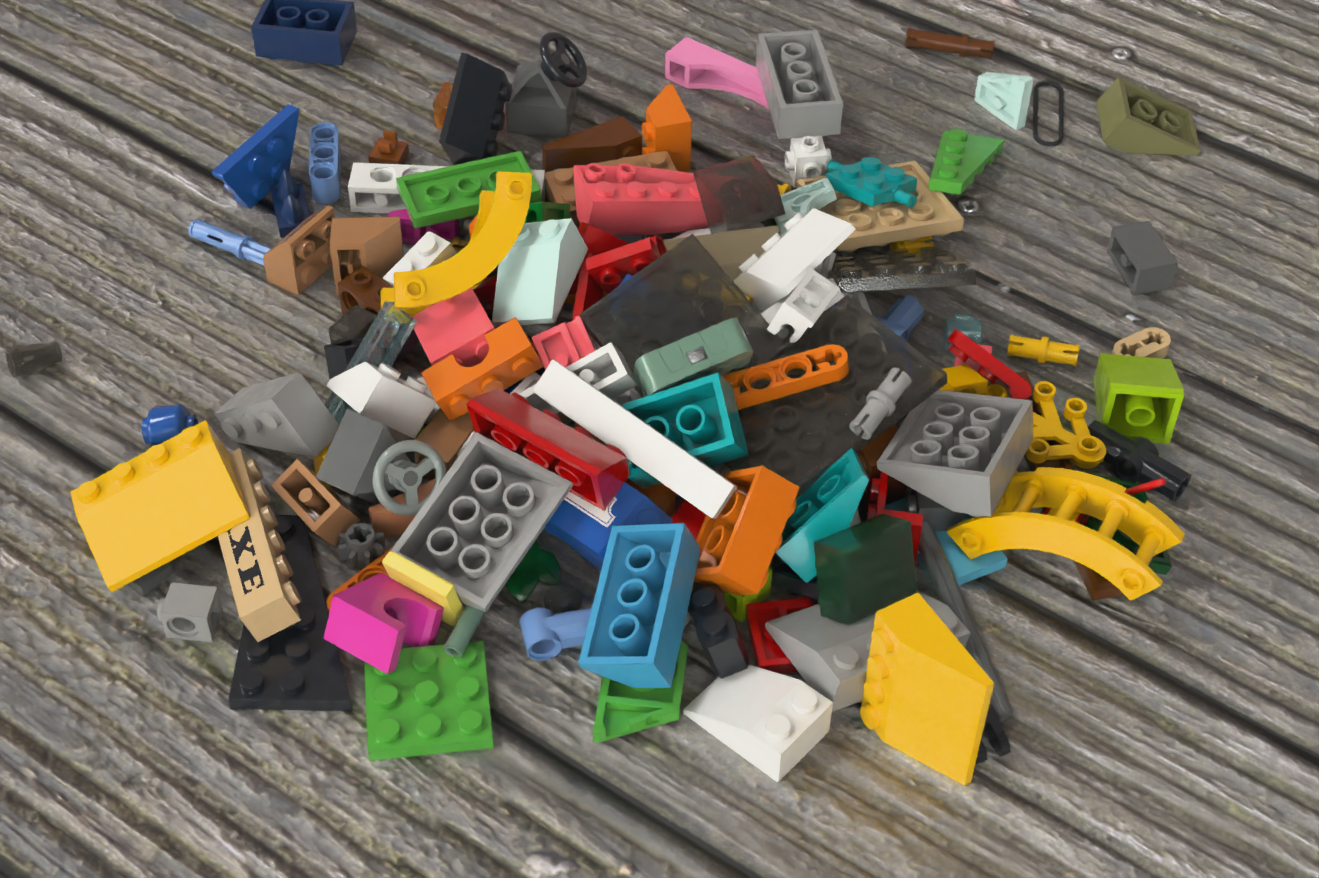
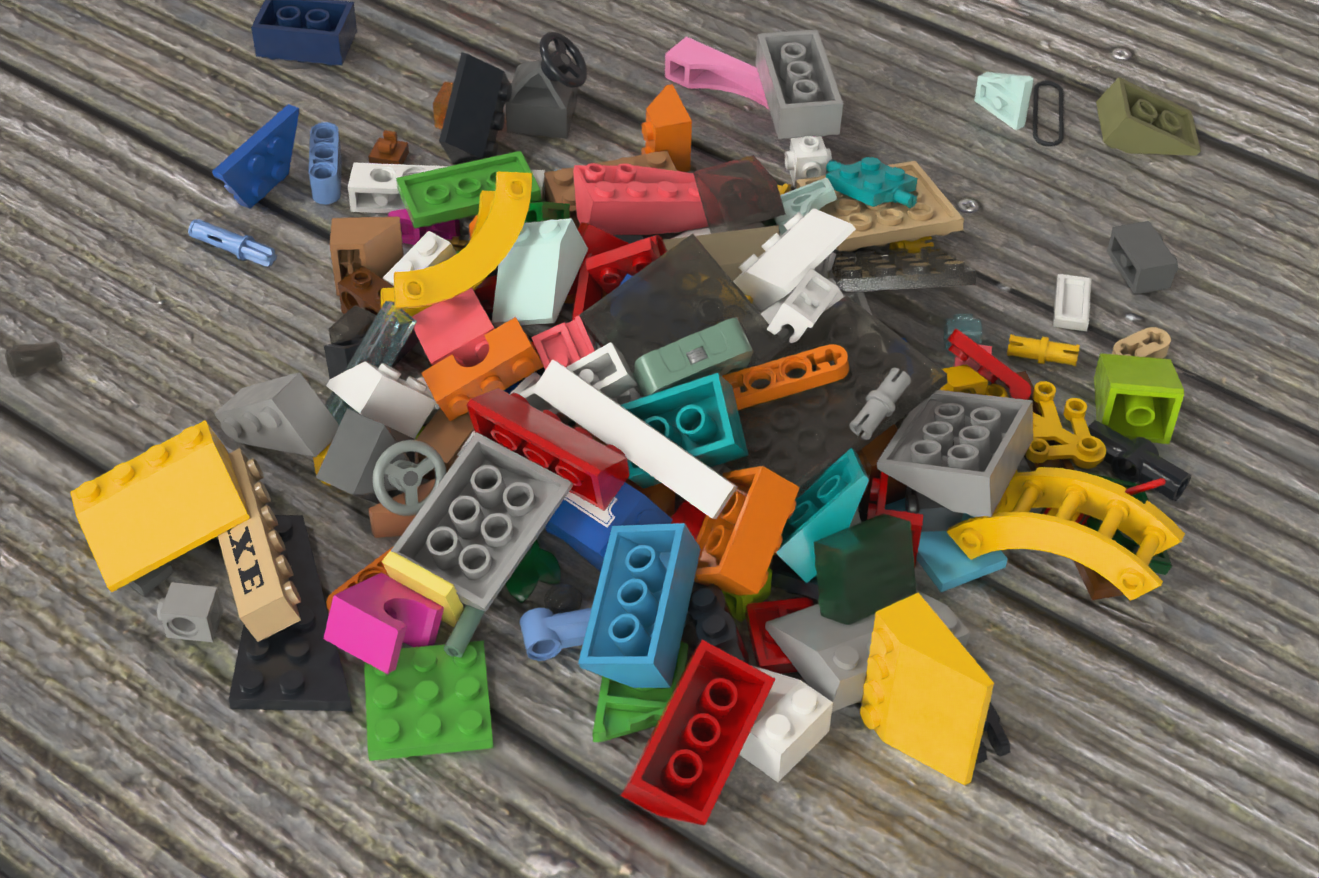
blue head [142,404,199,445] -> none
medium nougat slope [263,205,335,295] -> none
dark blue tile [270,169,310,238] -> none
medium nougat brick [271,459,361,547] -> none
dark grey gear [338,523,385,570] -> none
reddish brown slope [542,116,642,172] -> none
medium blue piece [874,295,924,352] -> none
reddish brown pin [905,28,995,60] -> none
dark grey axle [918,521,1013,722] -> none
bright green wing [928,129,1005,195] -> none
none -> red slope [620,640,775,826]
none -> white tile [1053,274,1091,332]

